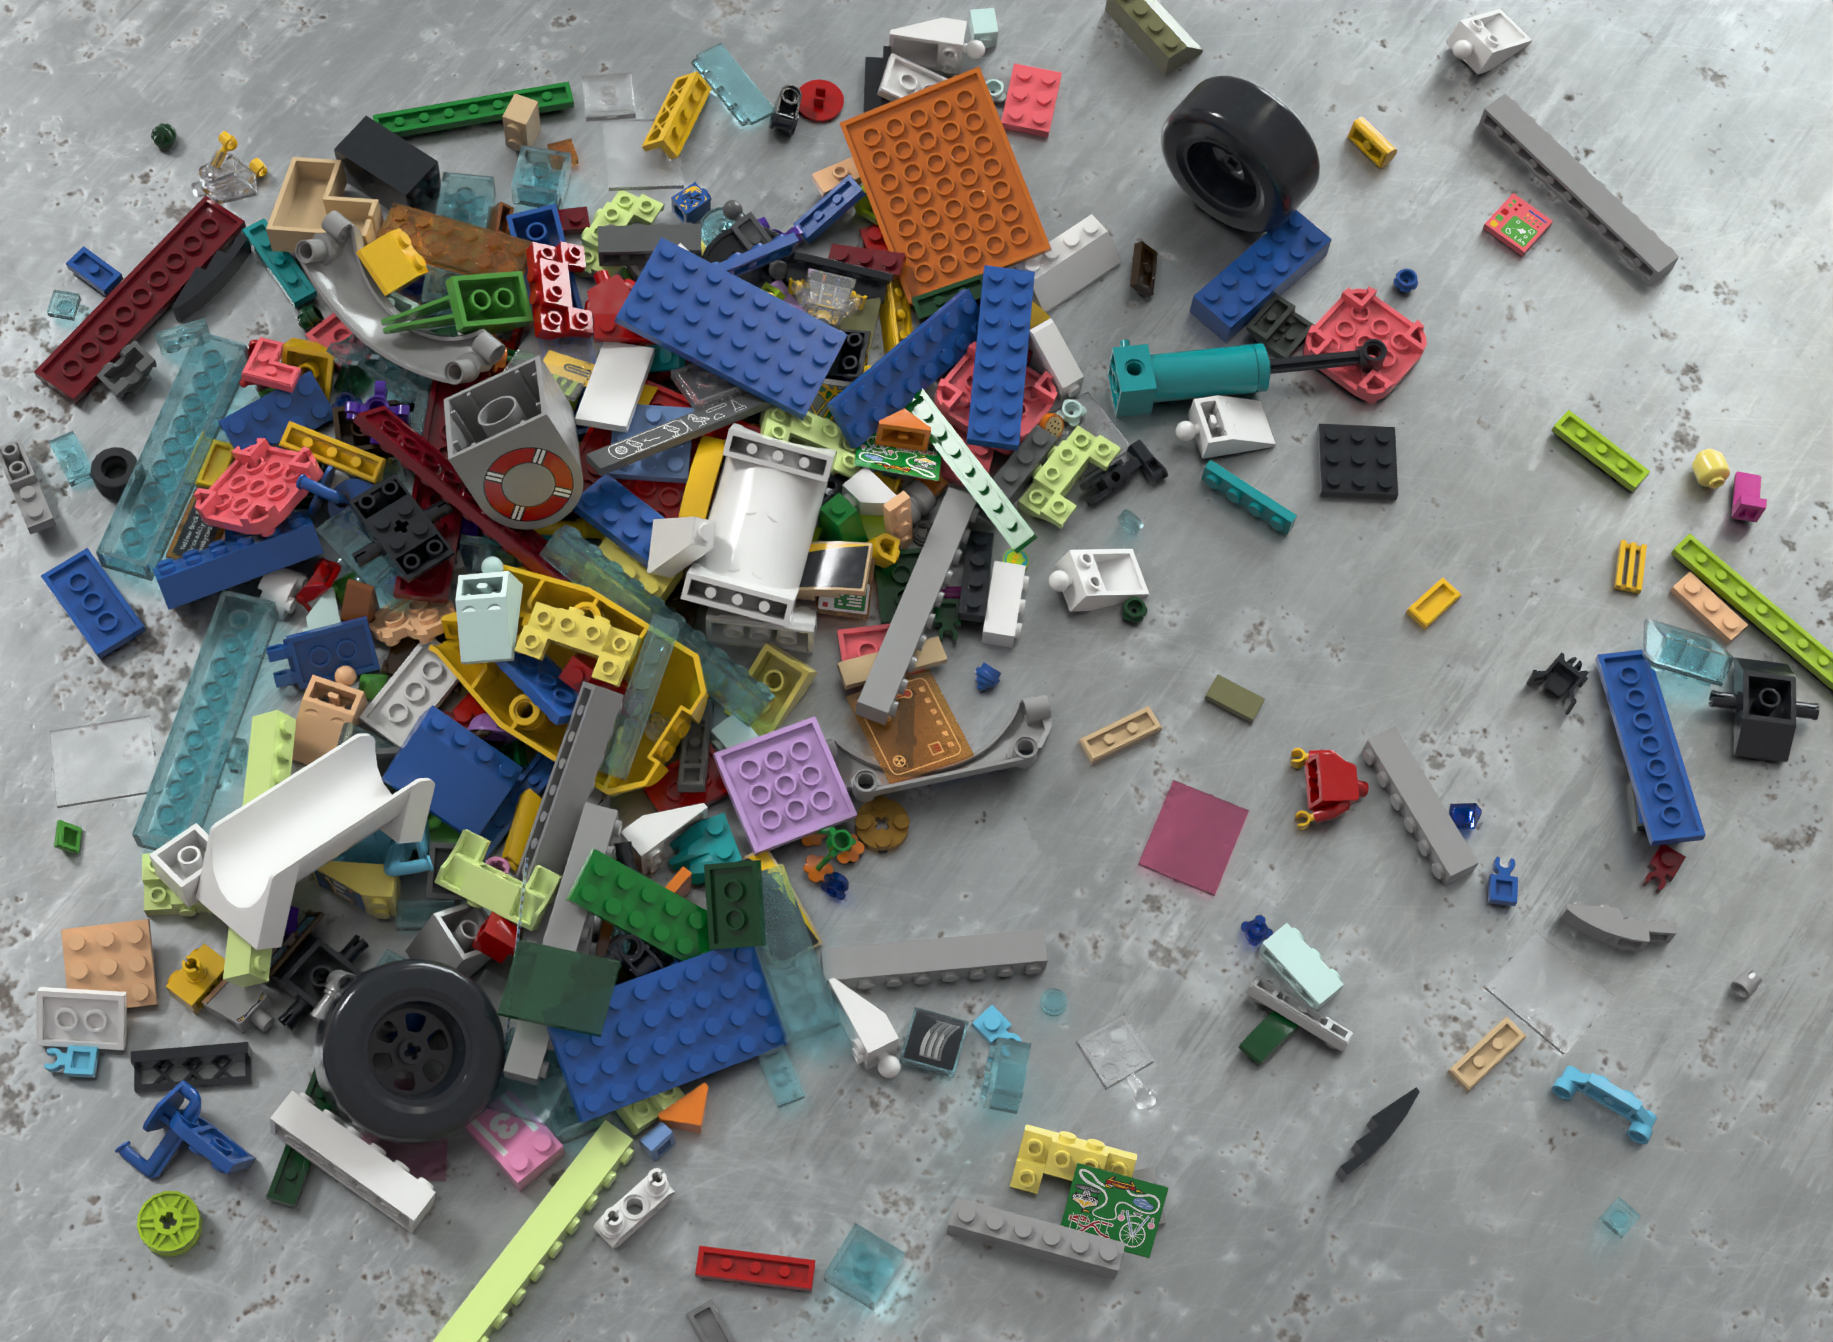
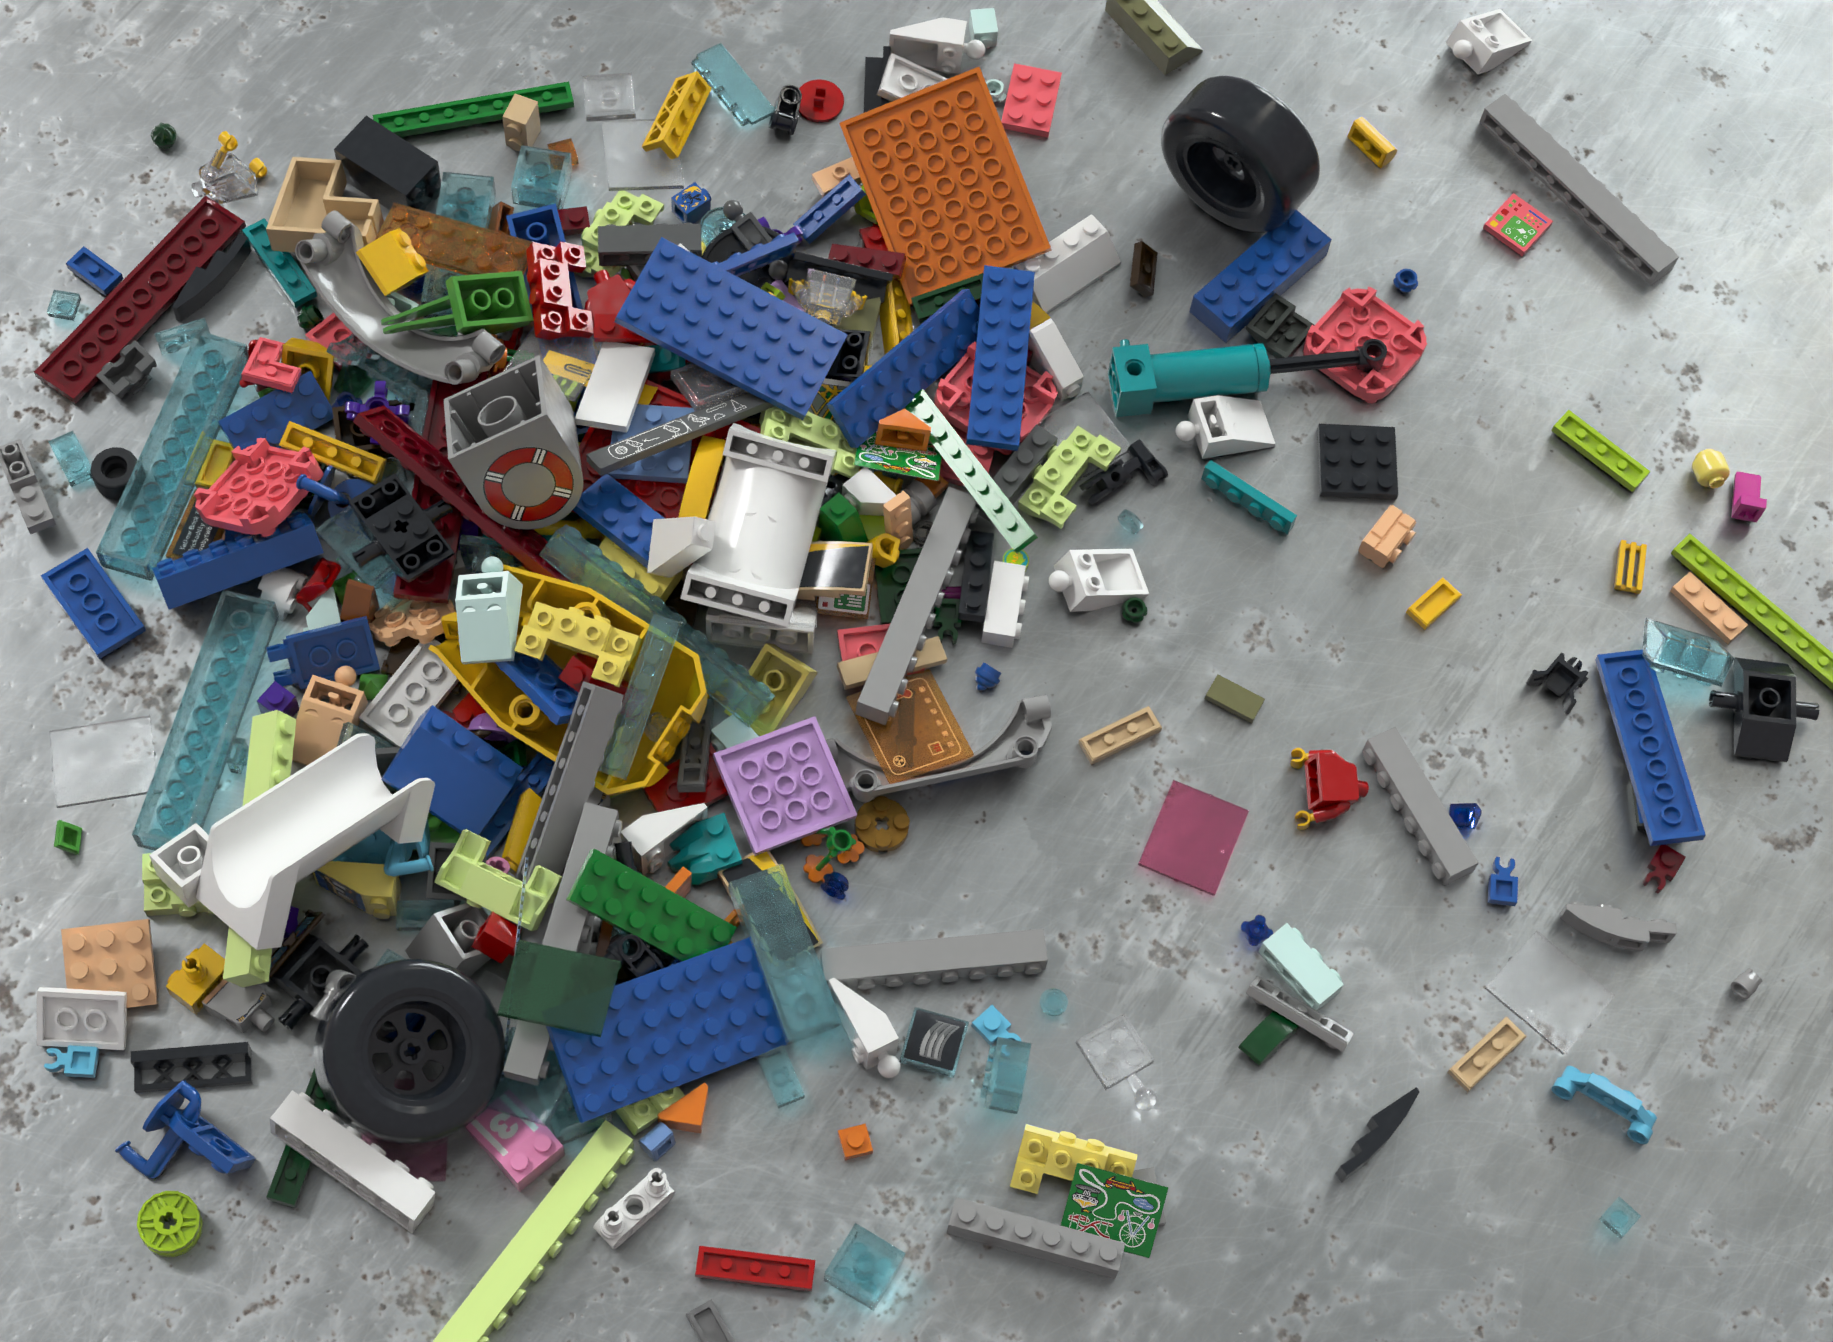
dark green plate [704,860,766,950] -> none
tile [1039,413,1064,438] -> none
light aqua plate [1056,399,1087,427] -> none
none -> dark purple brick [257,681,299,717]
none -> orange plate [838,1123,873,1160]
none -> light nougat brick [1358,505,1416,568]

